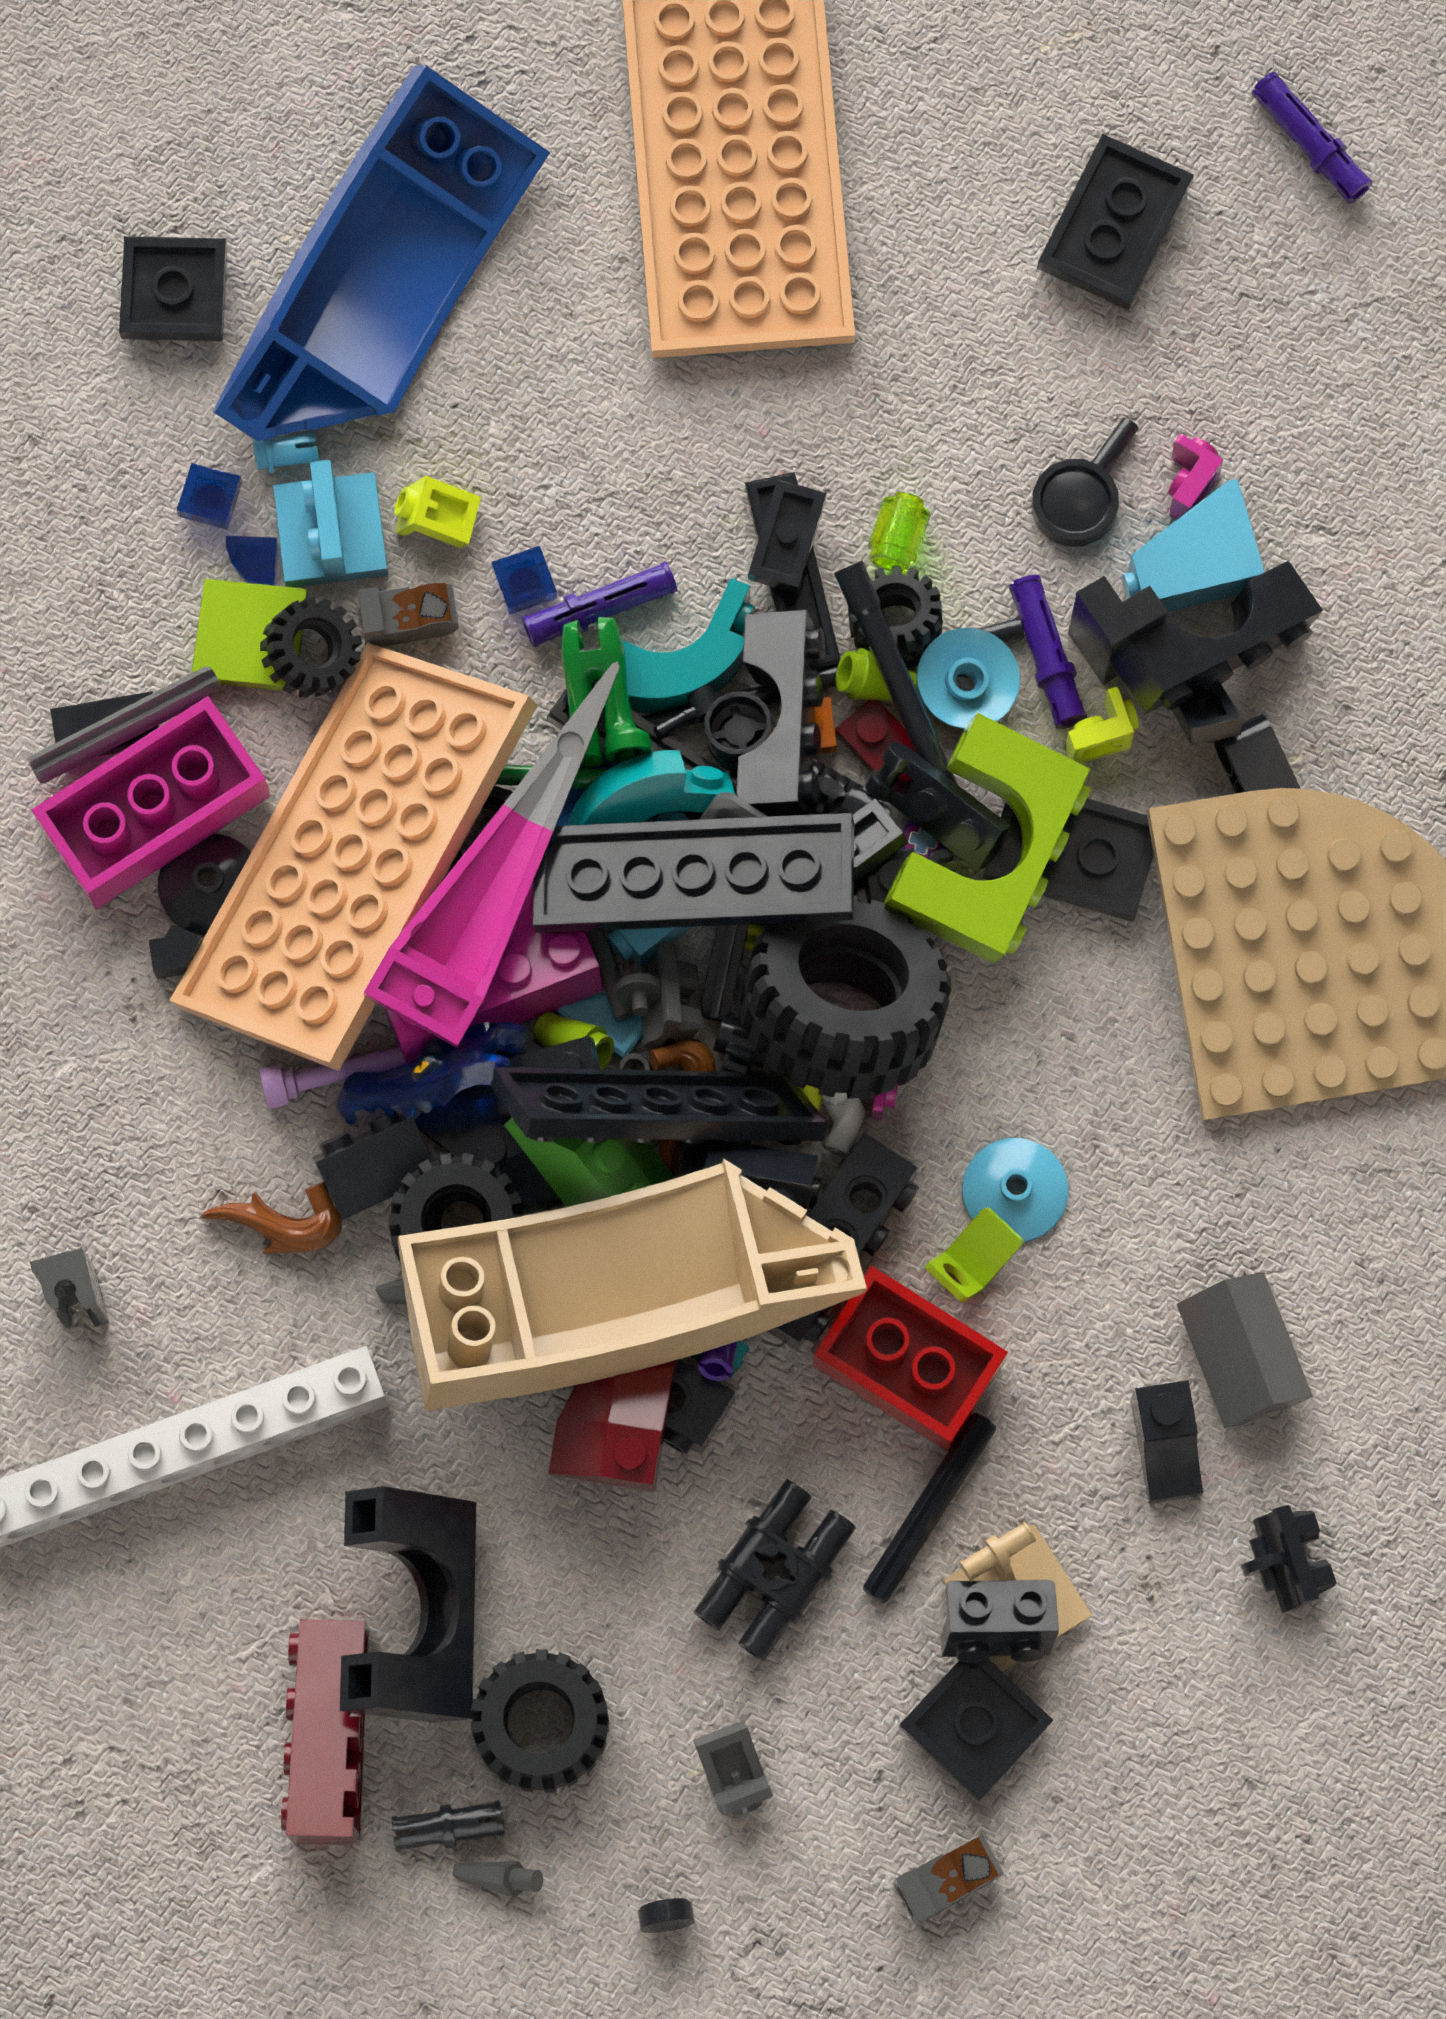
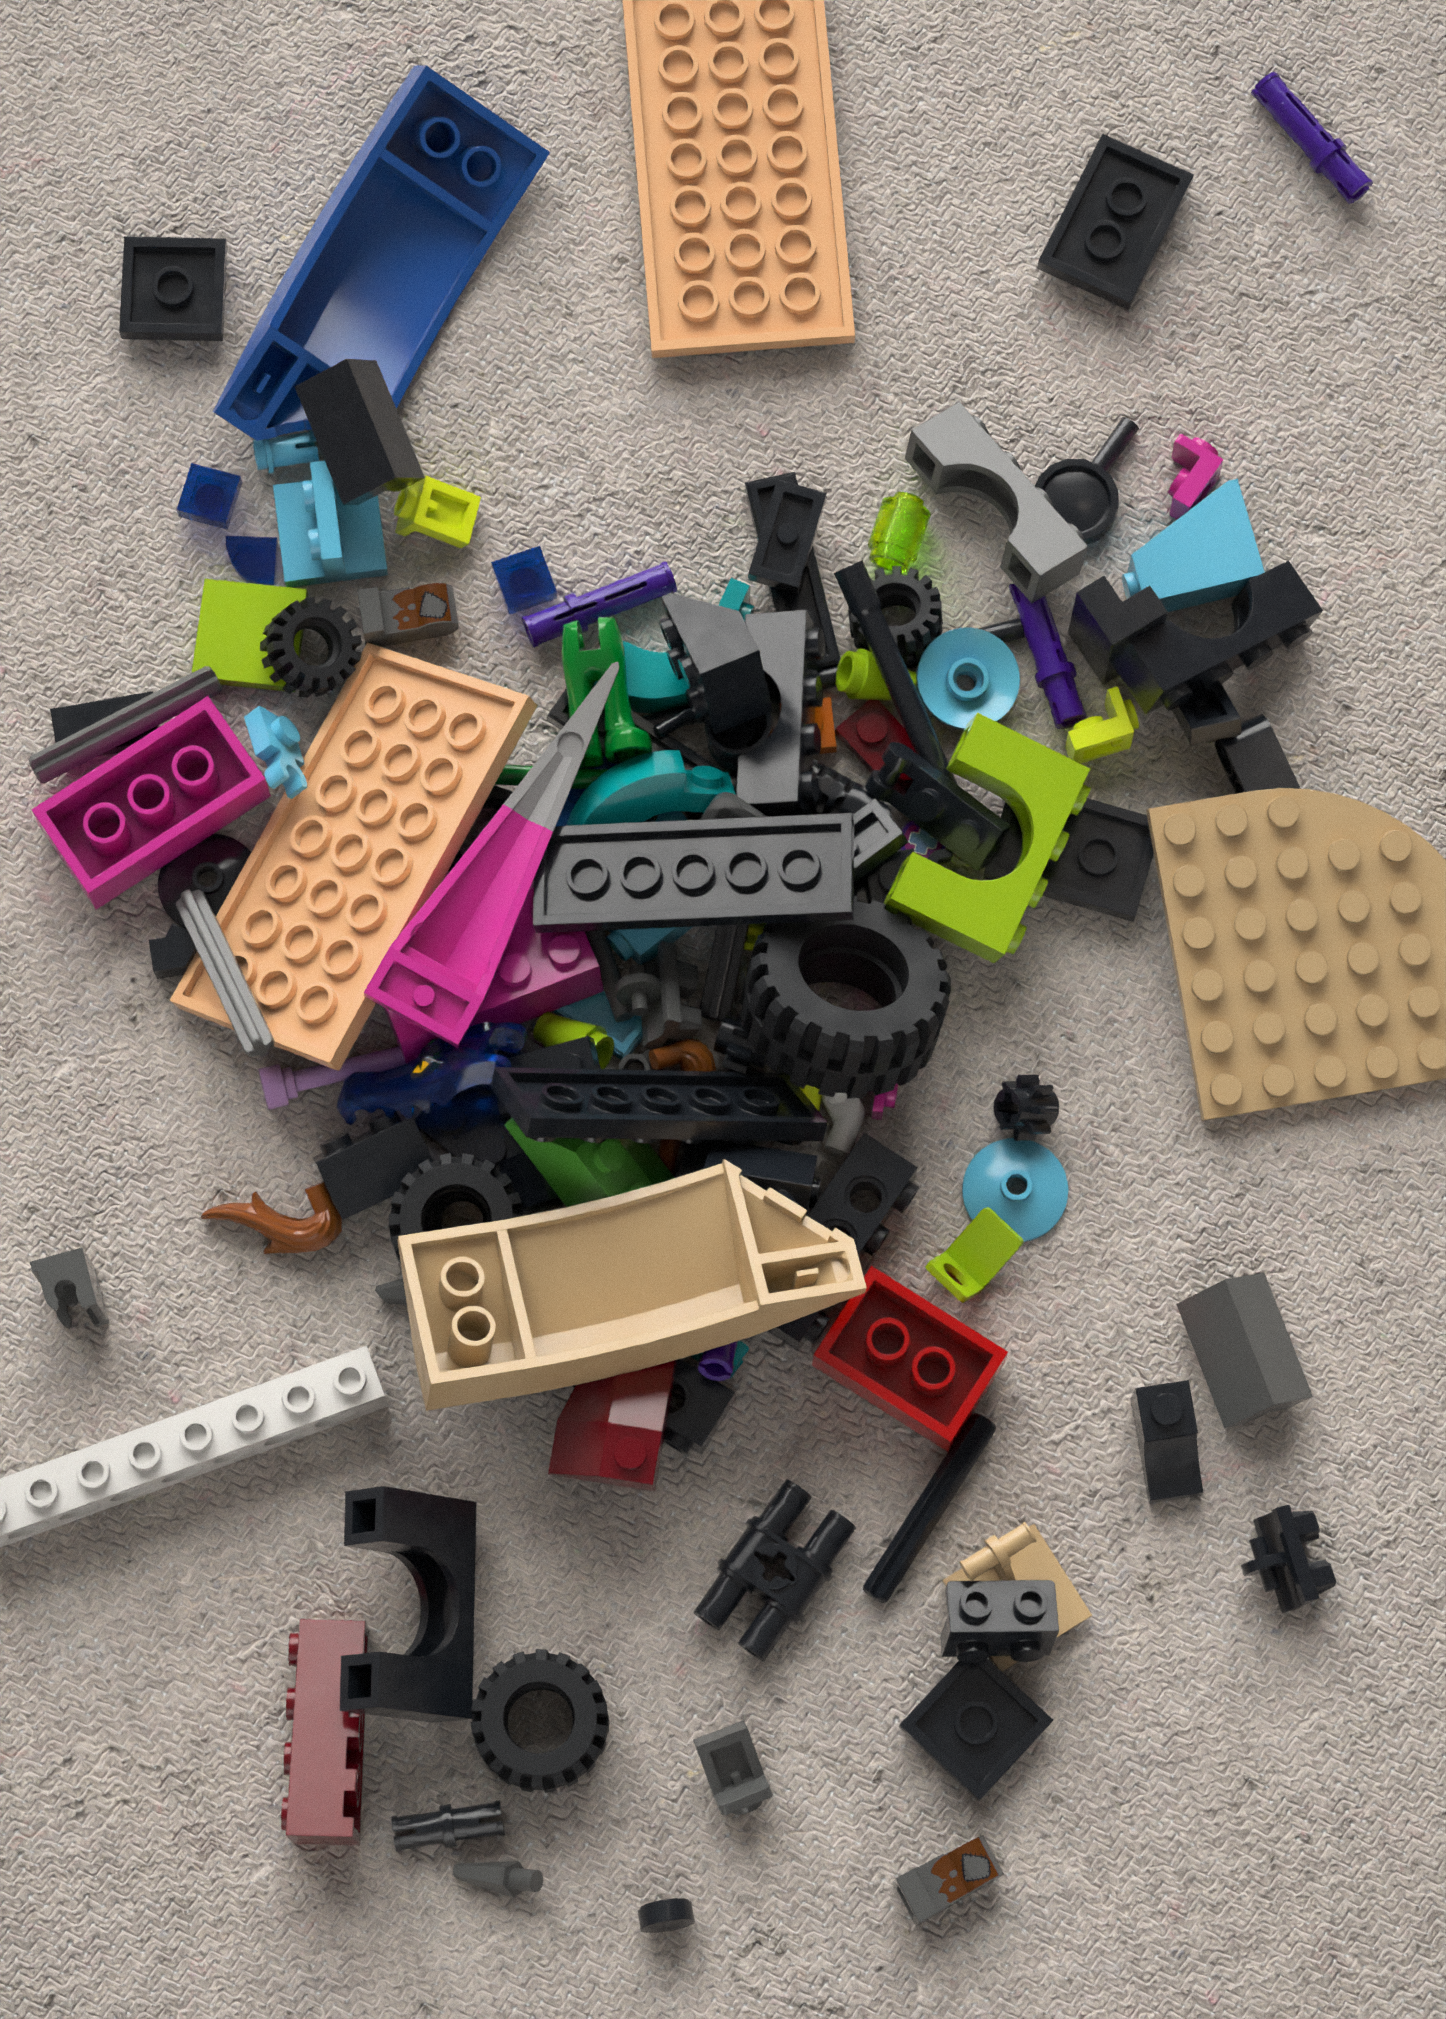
none -> axle [176,889,275,1057]
none -> medium azure plate [244,706,307,799]
none -> black piece [294,359,425,505]
none -> black slope [659,593,772,735]
none -> arch [905,402,1088,603]
none -> black gear [993,1074,1059,1141]

